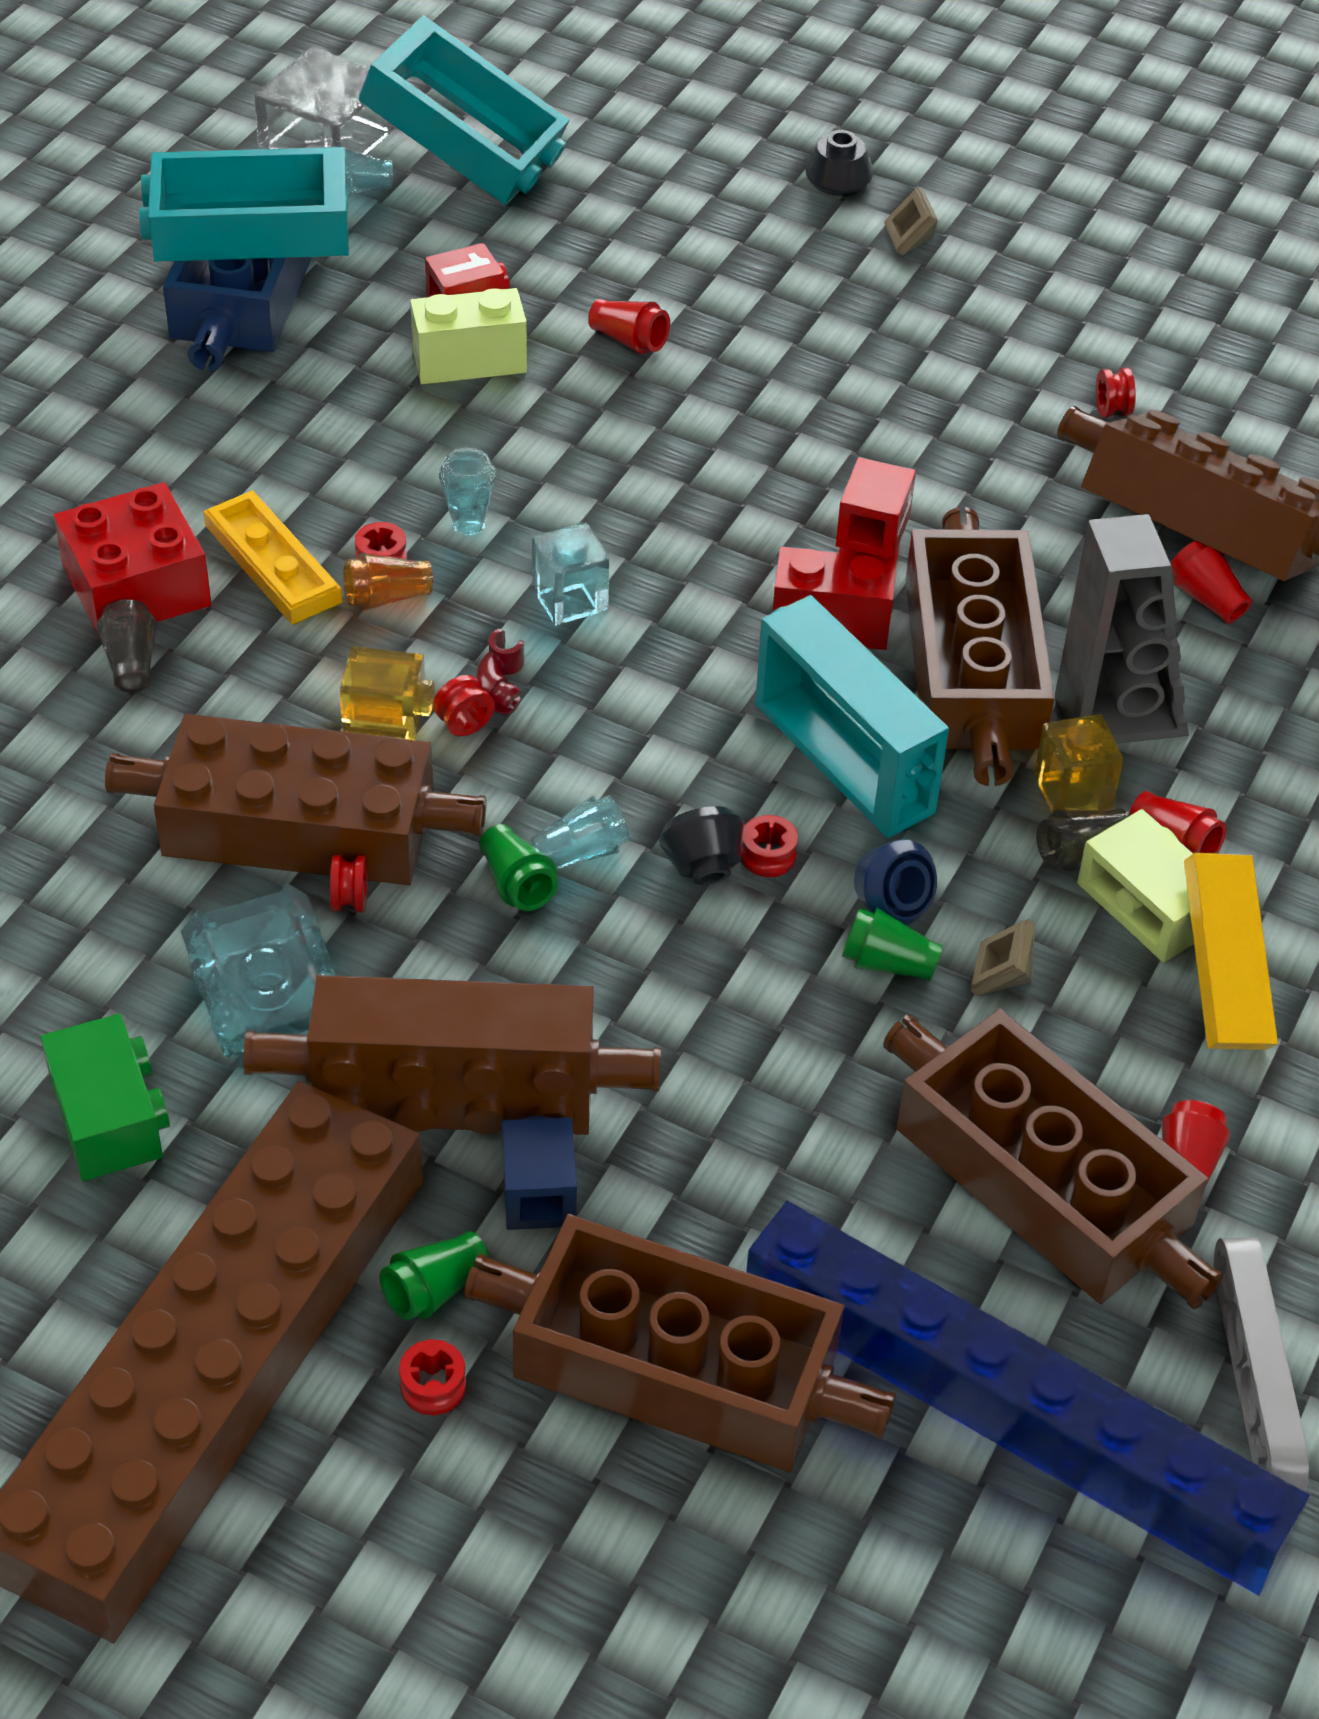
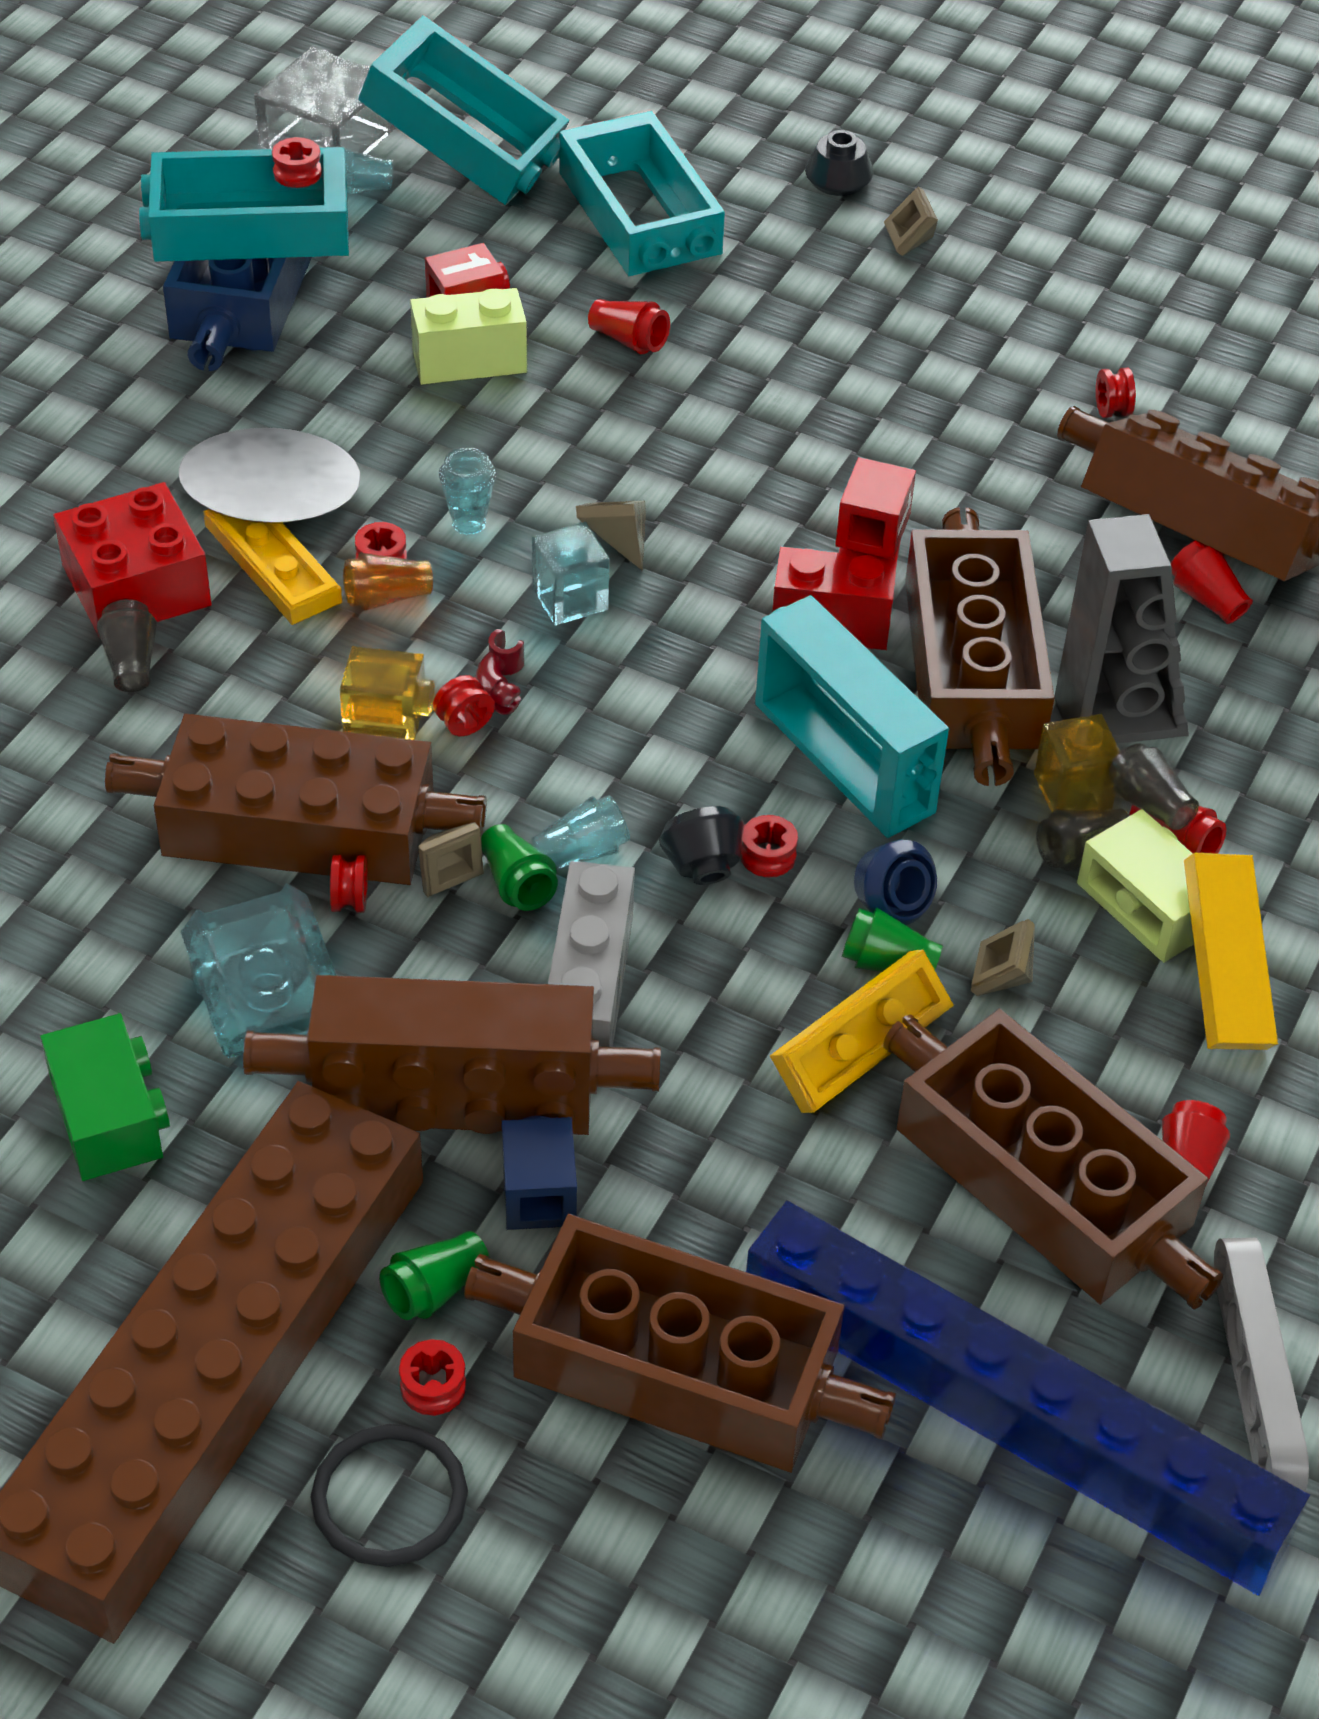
none -> sticker [179,428,360,522]
none -> red bush [272,137,322,188]
none -> black piece [310,1423,468,1567]
none -> dark tan slope [418,822,484,897]
none -> light grey brick [548,861,635,1047]
none -> teal piece [559,111,725,277]
none -> dark tan slope [576,501,646,571]
none -> yellow tile [770,949,954,1113]
none -> clear smoke cone [1108,743,1199,830]

